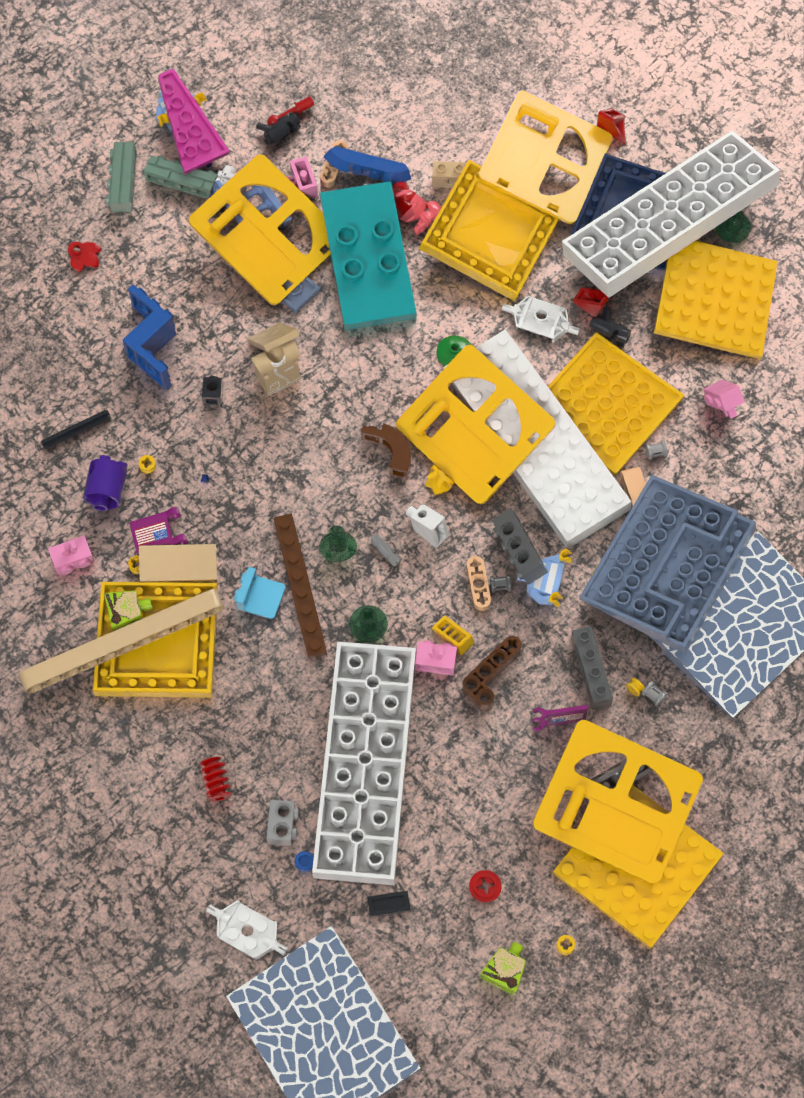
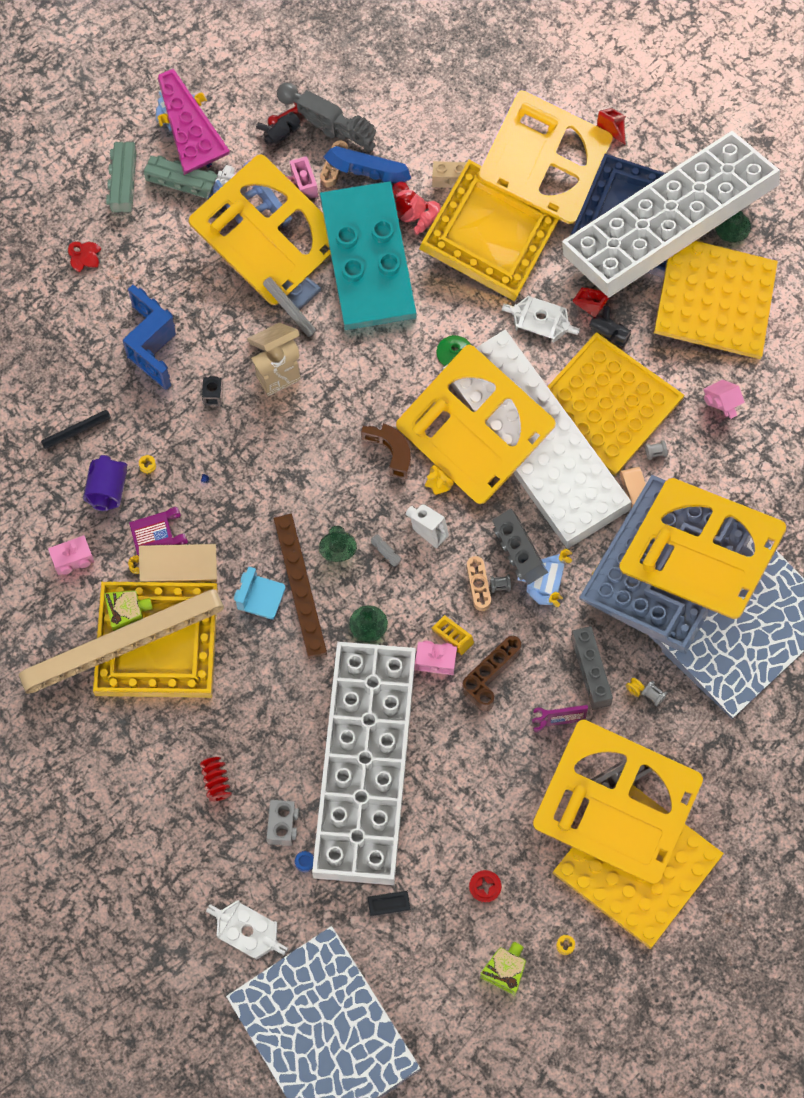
none -> light grey axle [263,277,316,337]
none -> dark grey arm [277,82,377,153]
none -> yellow door [619,478,786,619]

